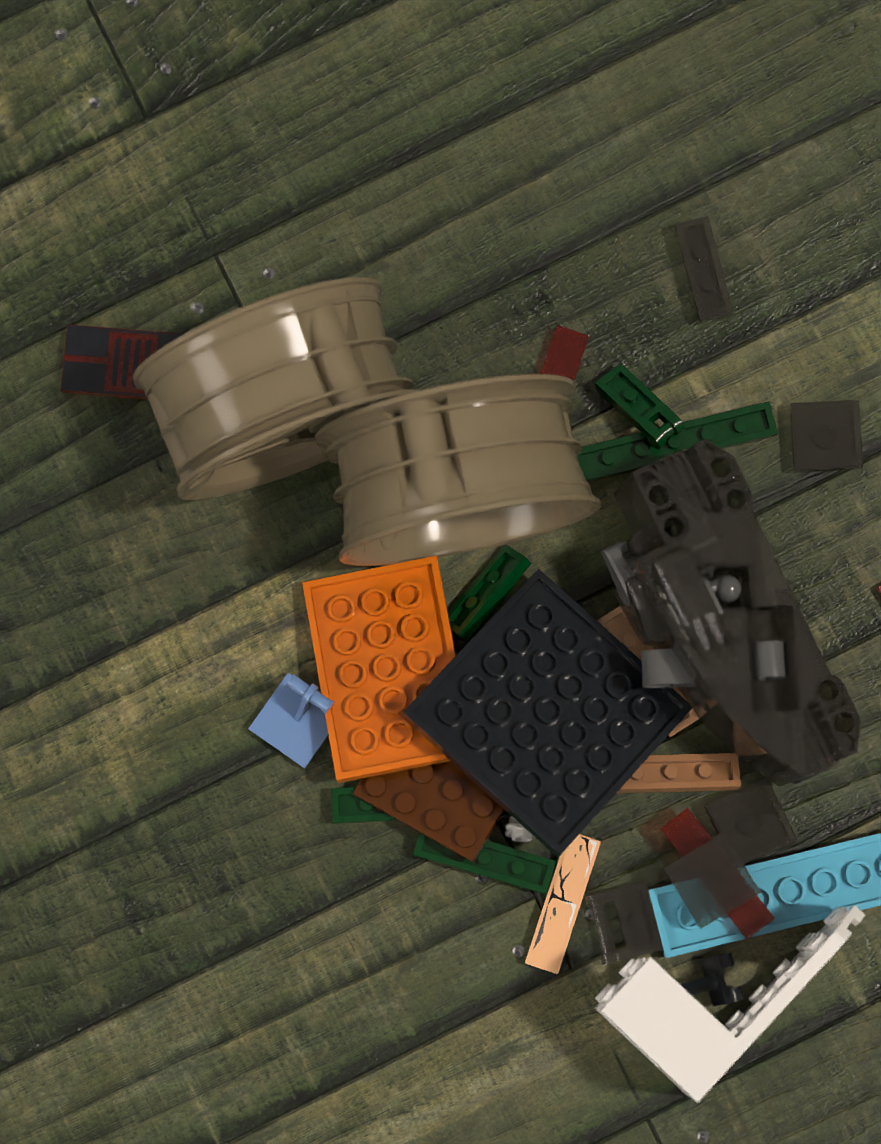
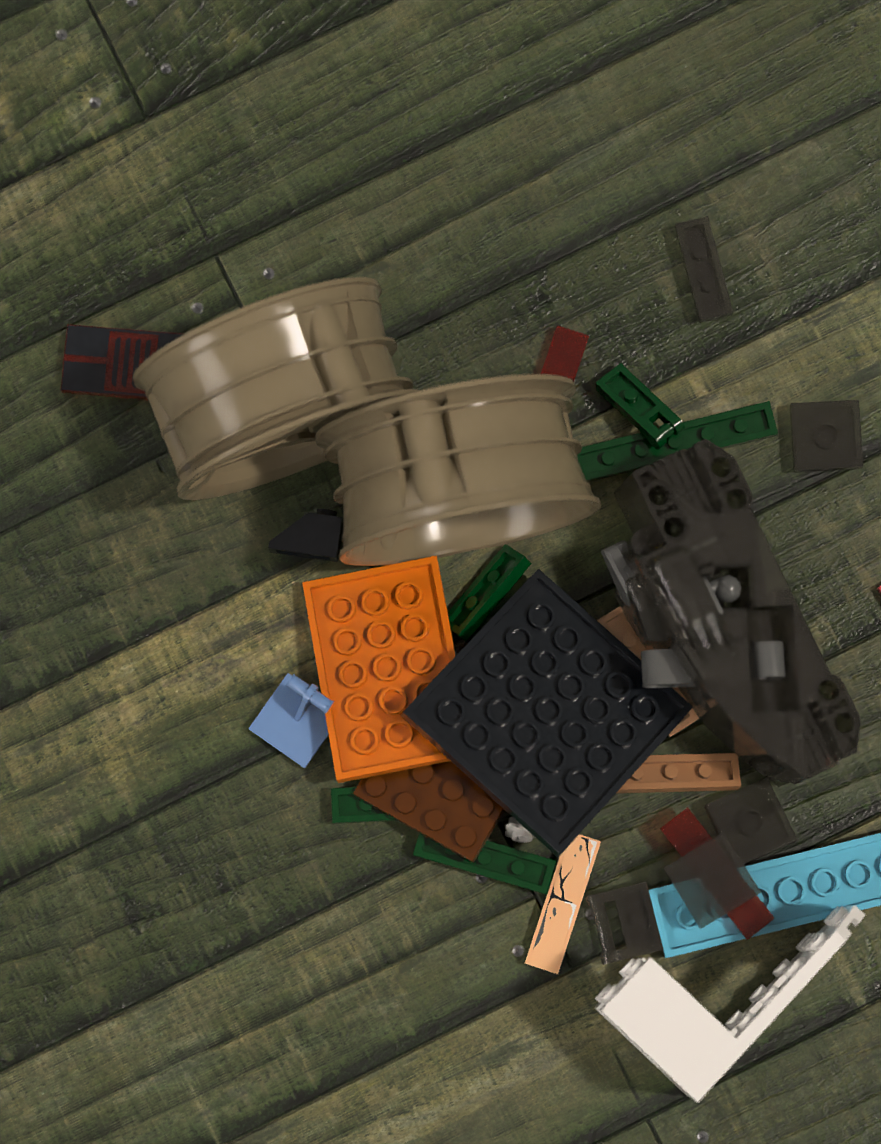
black bar [674,952,744,1007] -> none
none -> black slope [268,509,343,562]

